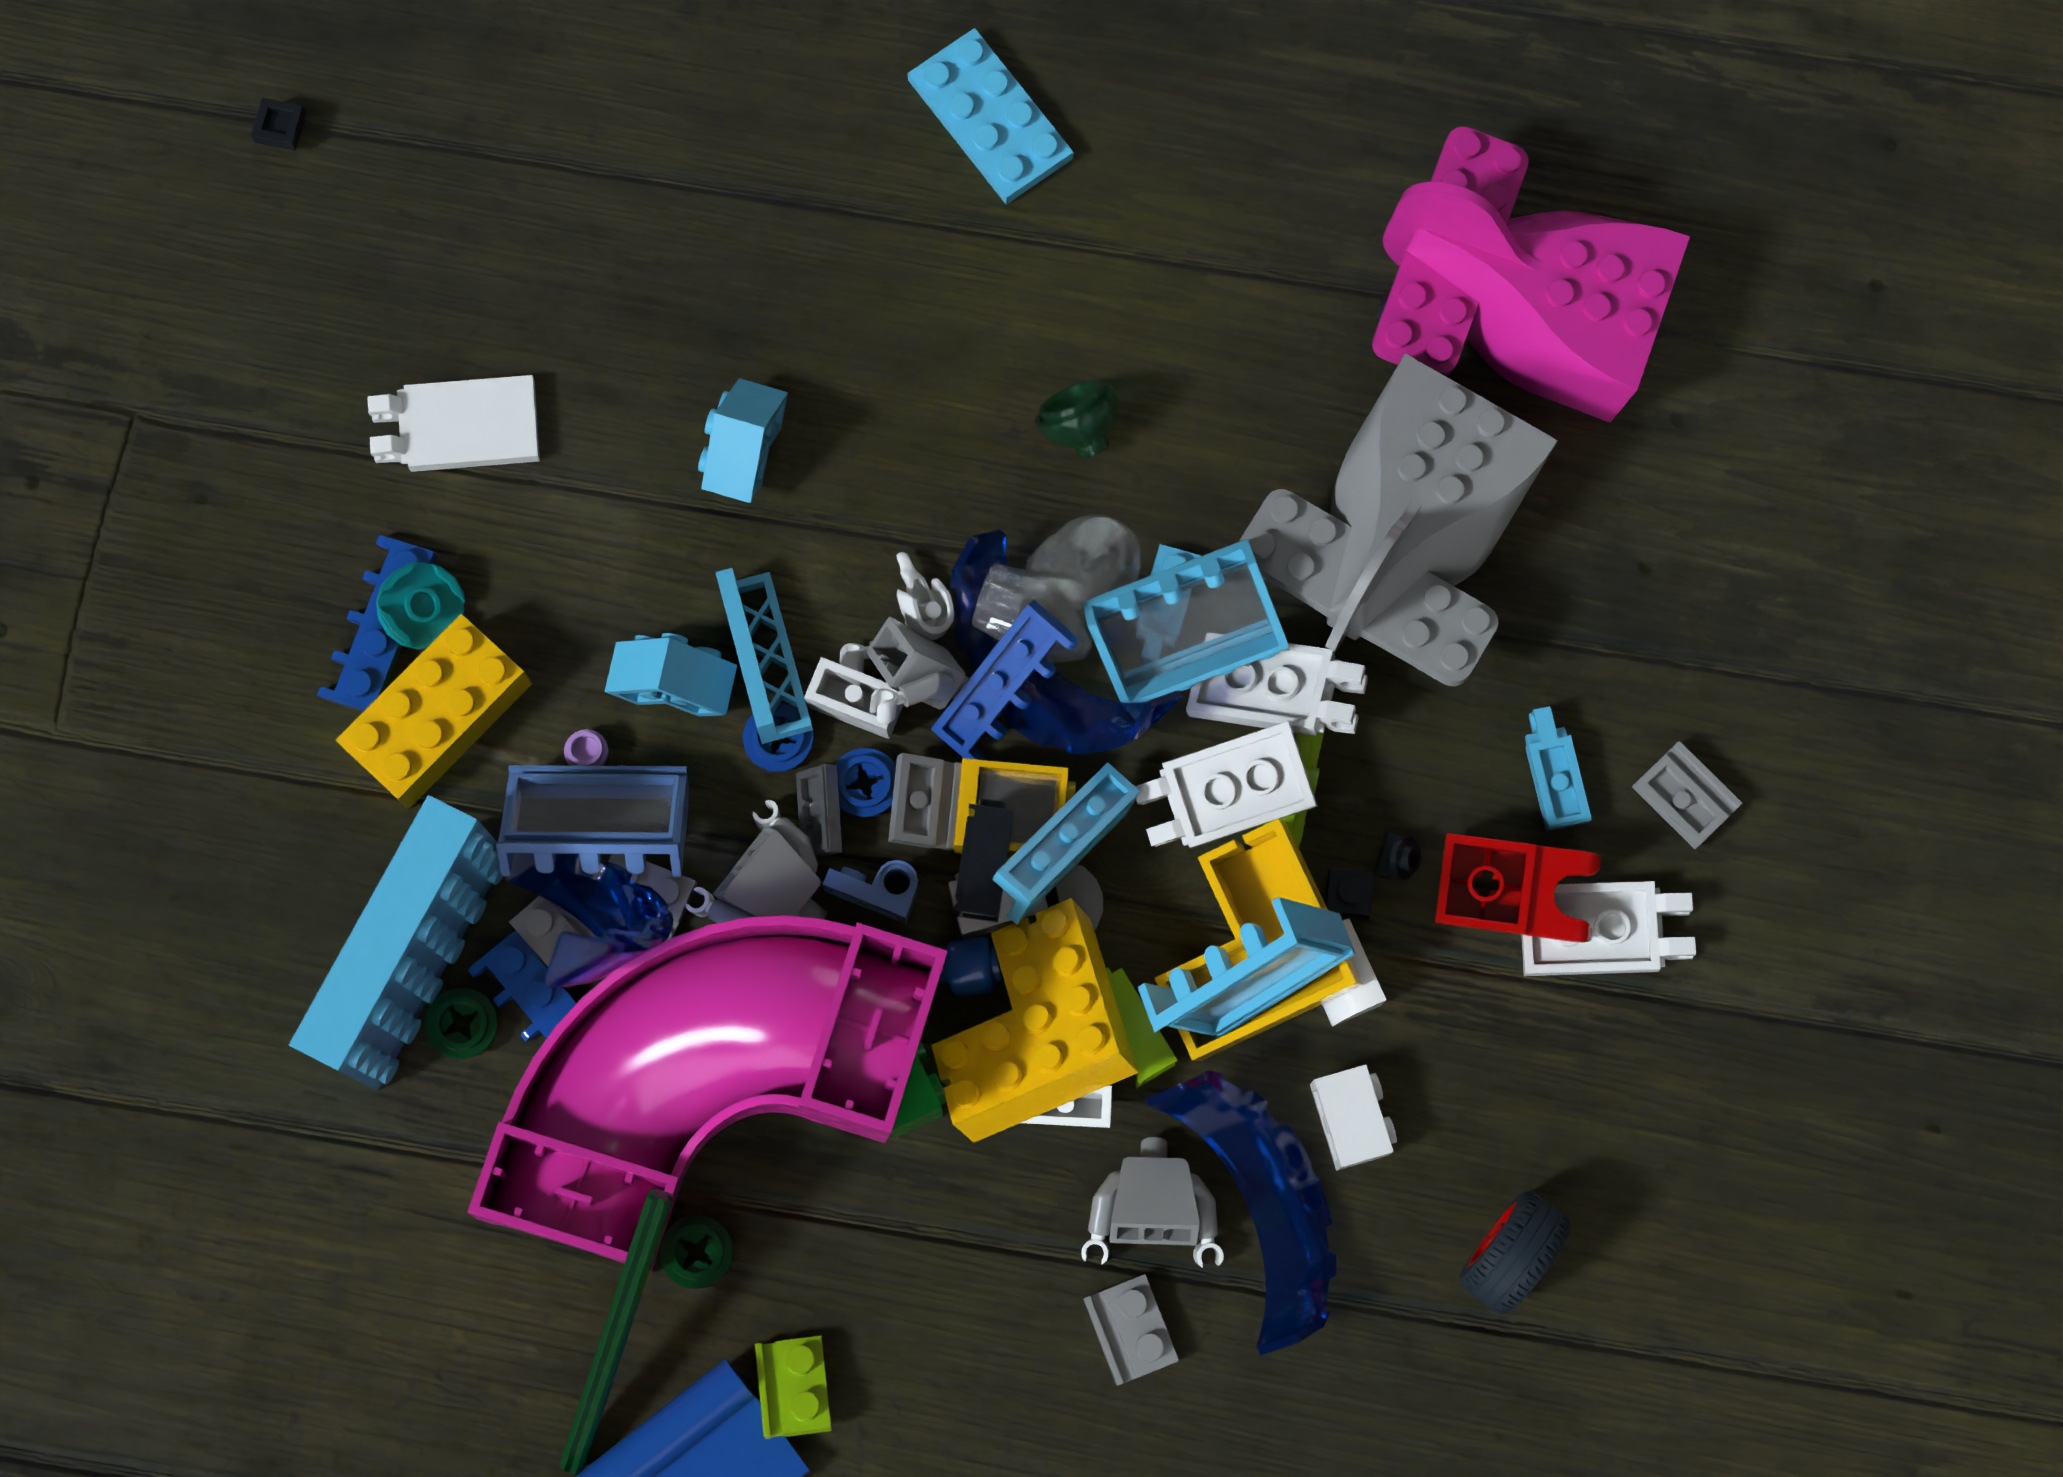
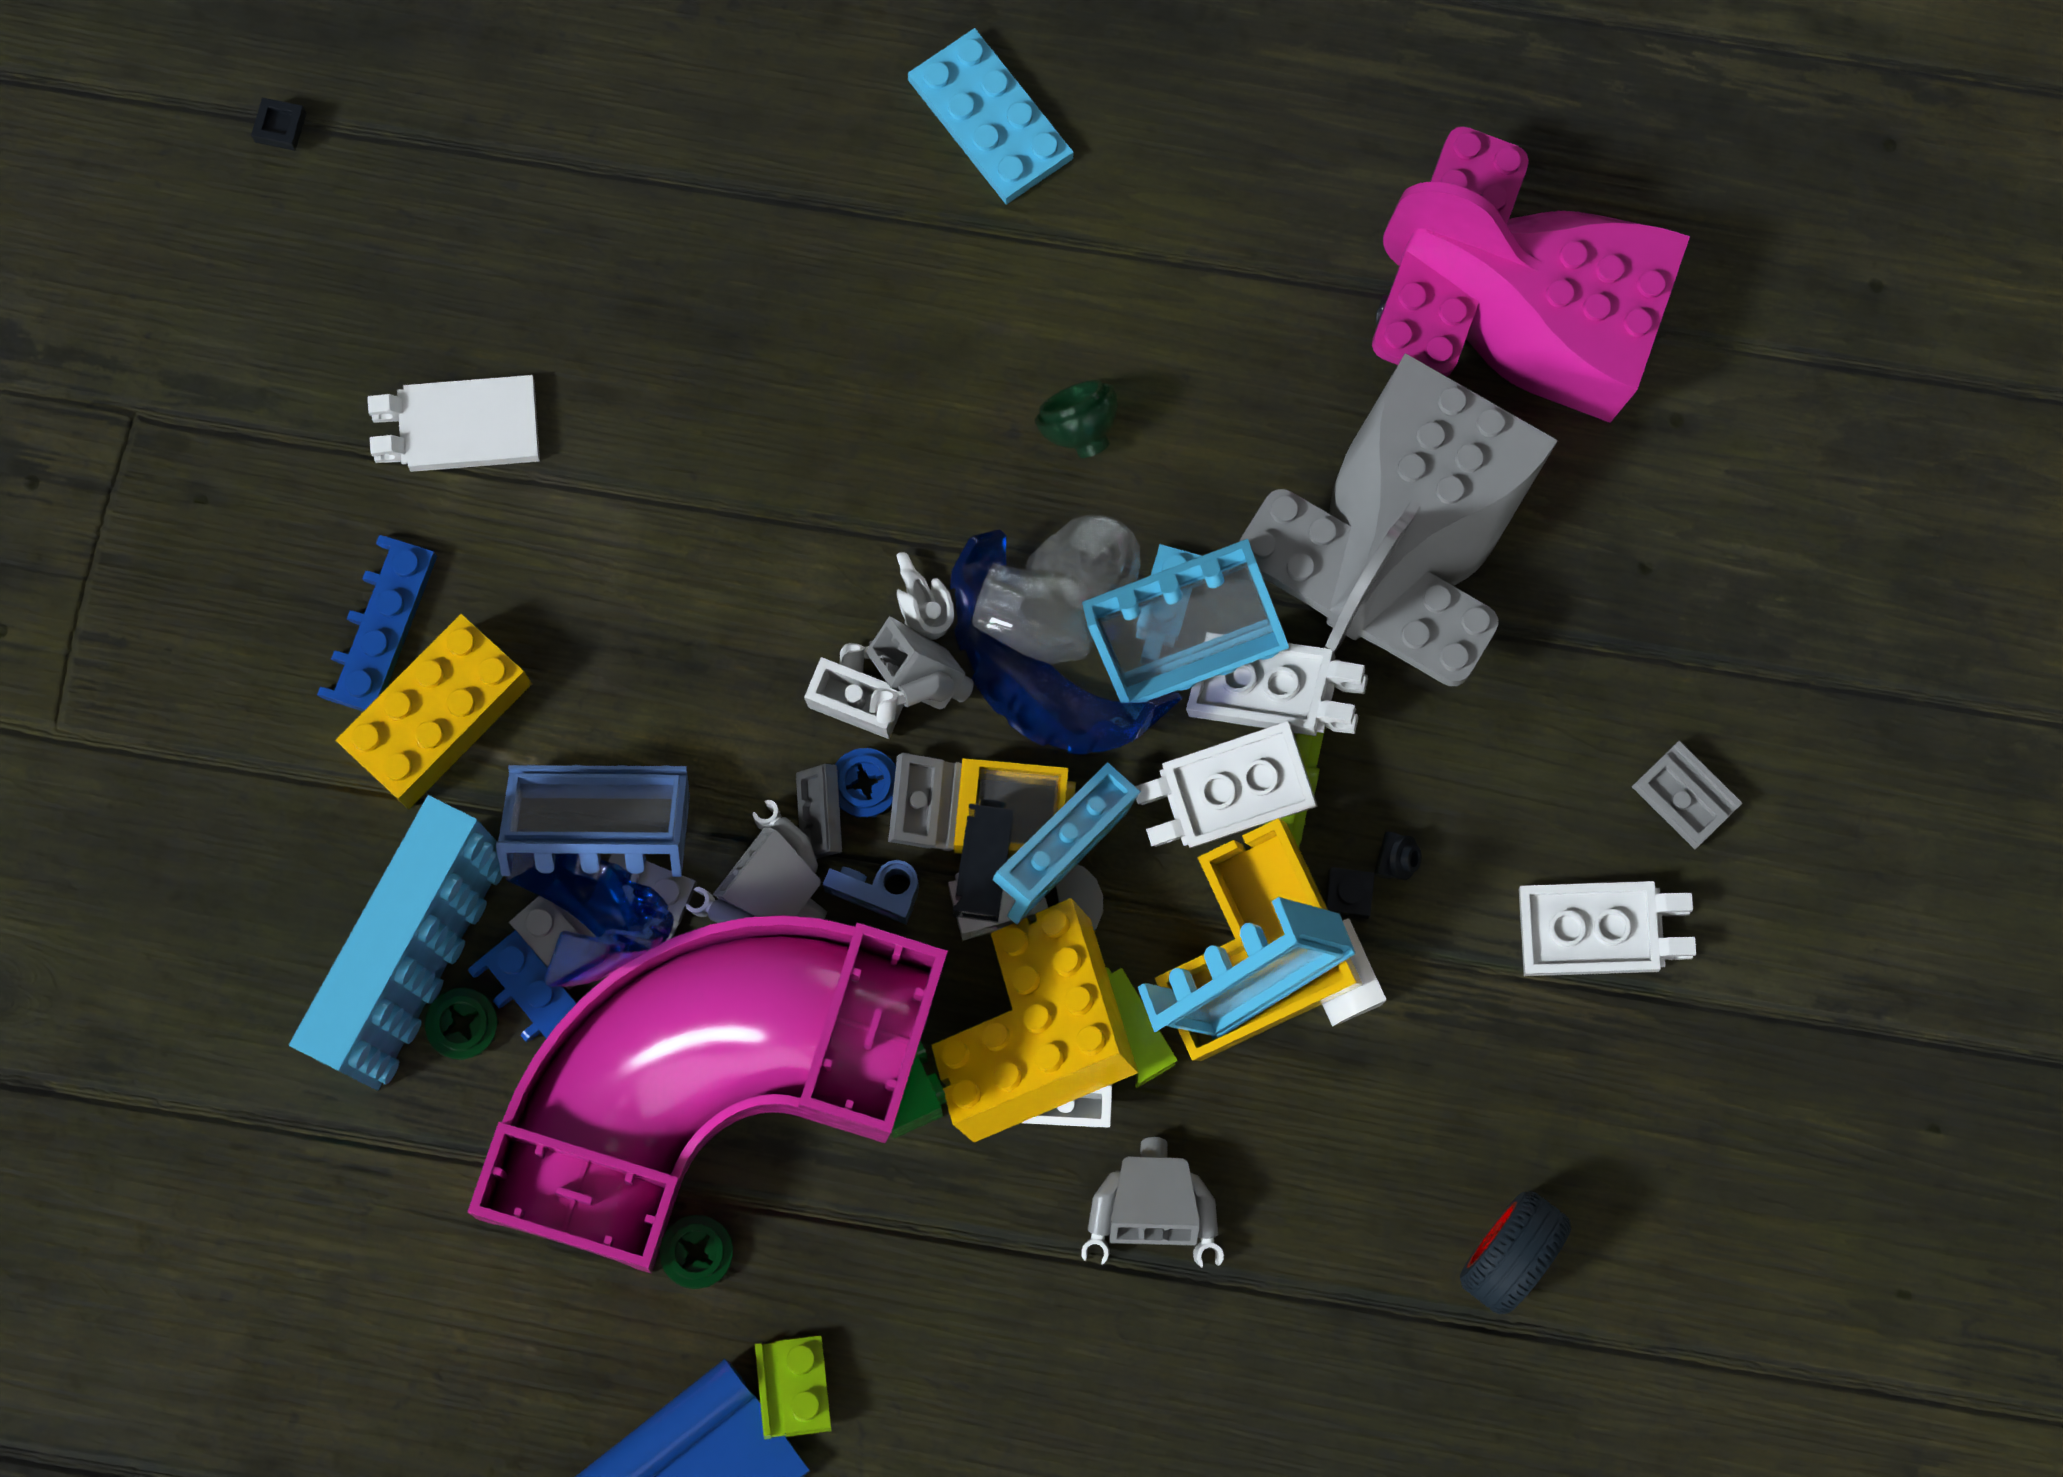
teal tile [376,562,465,650] -> none
dark green axle [559,1188,673,1475] -> none
lavender plate [564,729,609,766] -> none
medium azure brick [604,633,737,717] -> none
medium azure brick [698,378,788,503] -> none
medium azure fence [715,568,813,744] -> none
blue gear [743,703,813,772] -> none
blue hinge [931,600,1079,760] -> none
blue head [939,936,1004,997] -> none
light grey plate [1083,1274,1179,1386] -> none
clear blue windscreen [1145,1070,1337,1356] -> none
white brick [1310,1064,1397,1171] -> none
red brick [1435,833,1602,943] -> none
medium azure hinge [1525,706,1591,831] -> none

